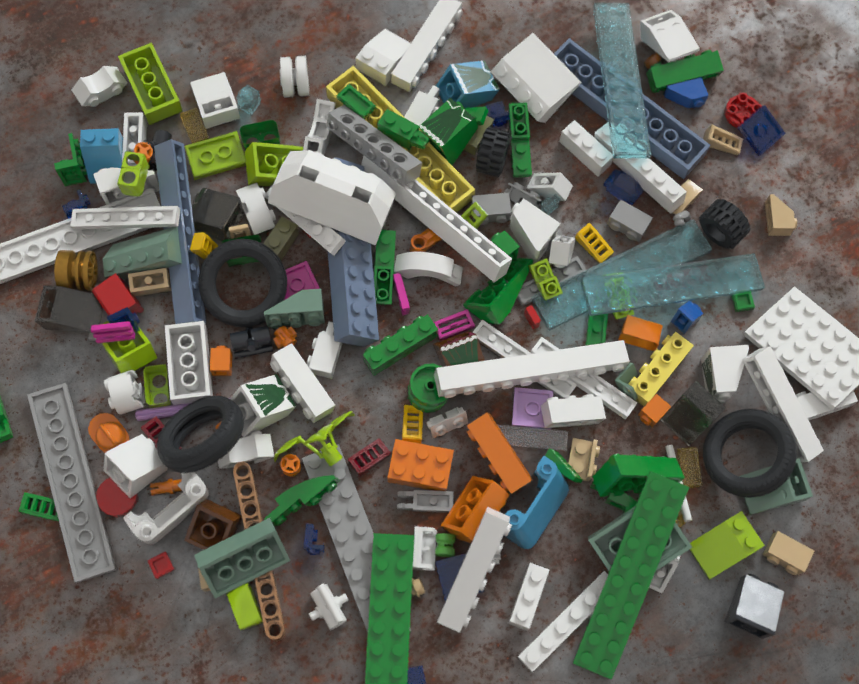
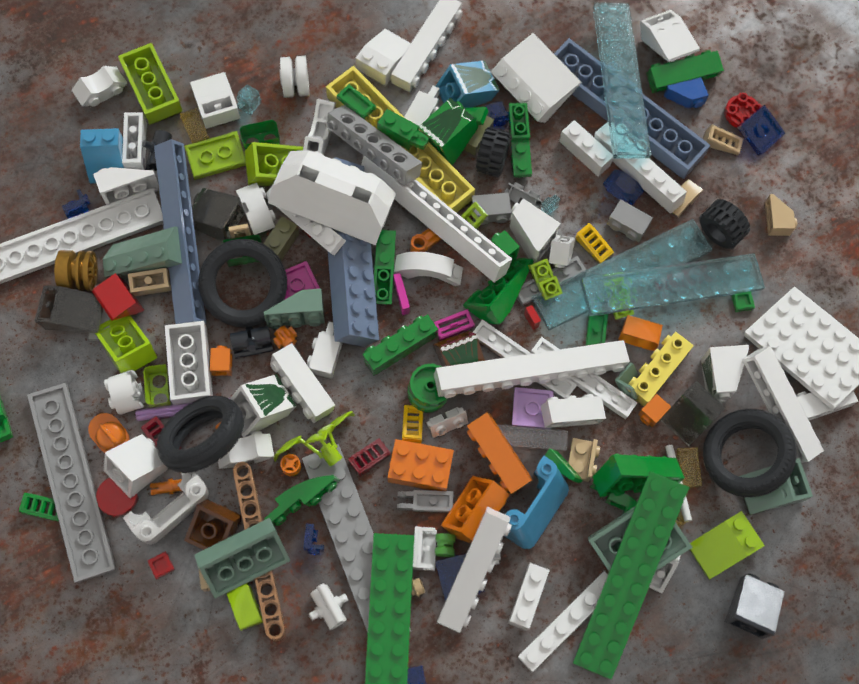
green bracket [54,133,87,186] -> none
white plate [70,206,180,229] -> none
dark pink tile [91,321,136,343] -> none
clear blue bracket [106,307,140,332] -> none
lime piece [117,151,149,197] -> none
orange wheel [133,142,153,164] -> none
yellow slope [190,232,218,260] -> none
white slope [527,172,573,201] -> none
dark orange tile [644,52,662,69] -> none
blue slope [670,300,704,334] -> none
light grey arm [673,210,691,227] -> none
tan brick [762,531,814,575] -> none

